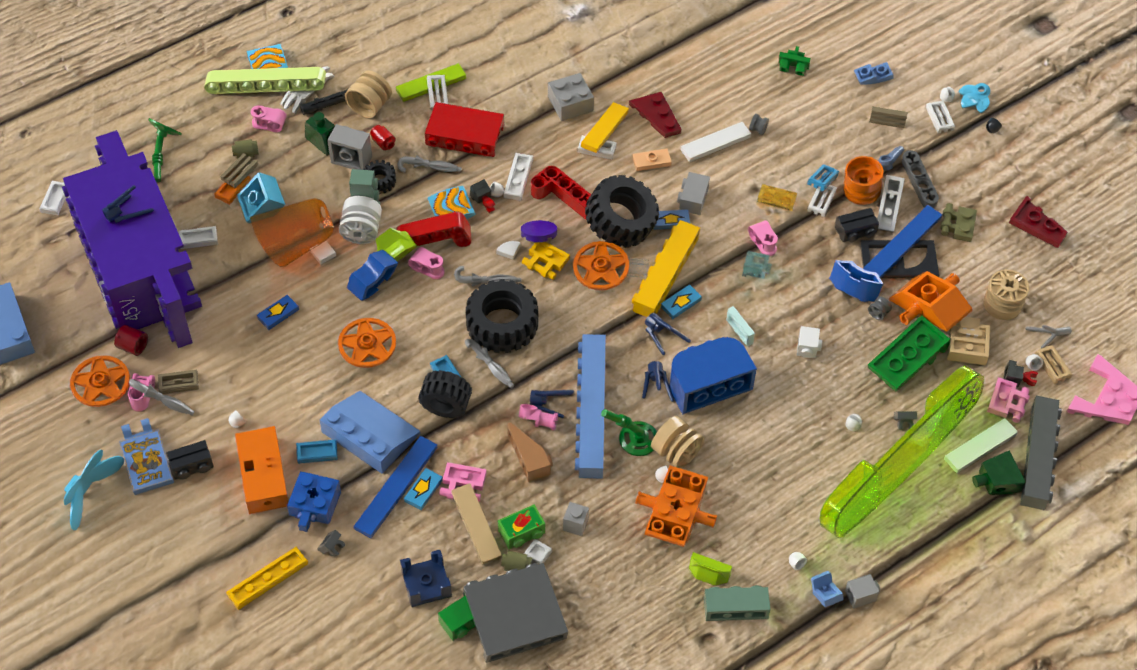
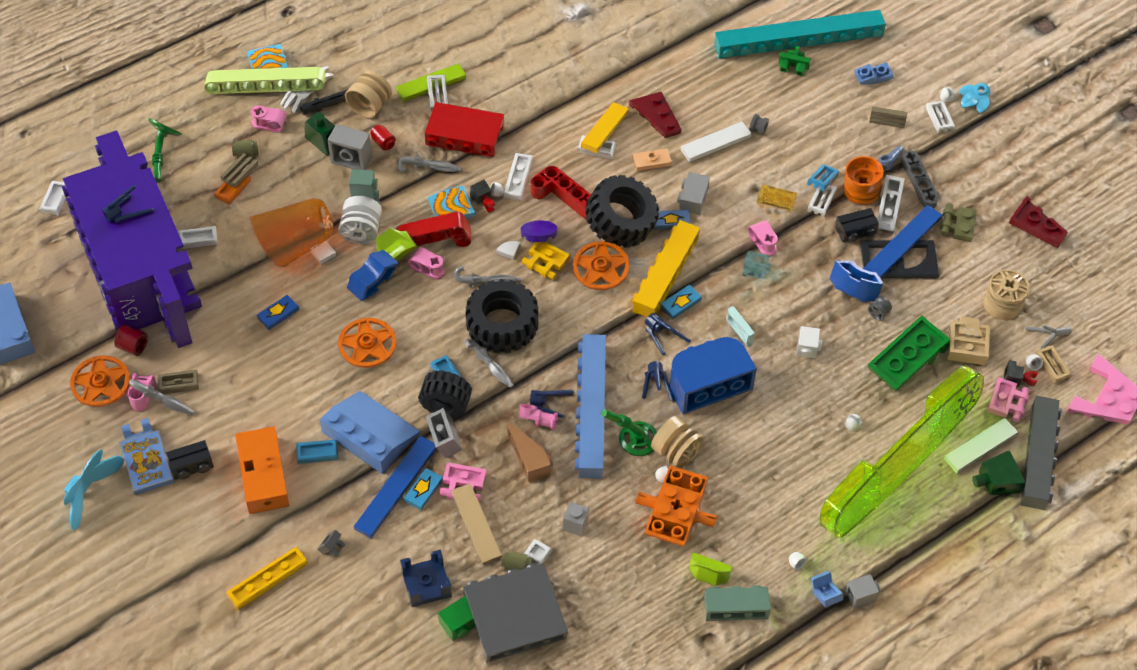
white hinge [229,410,246,428] -> none
medium azure slope [237,172,285,223] -> none
blue hinge [287,471,341,532] -> none
black tyre [363,160,396,194] -> none
brick [498,504,545,549] -> none
light grey brick [548,73,594,121] -> none
orange slope [889,271,972,332] -> none
dark grey tile [894,411,917,429] -> none
black hinge [986,118,1002,133] -> none
none -> light grey brick [426,408,463,458]
none -> teal brick [714,10,886,59]

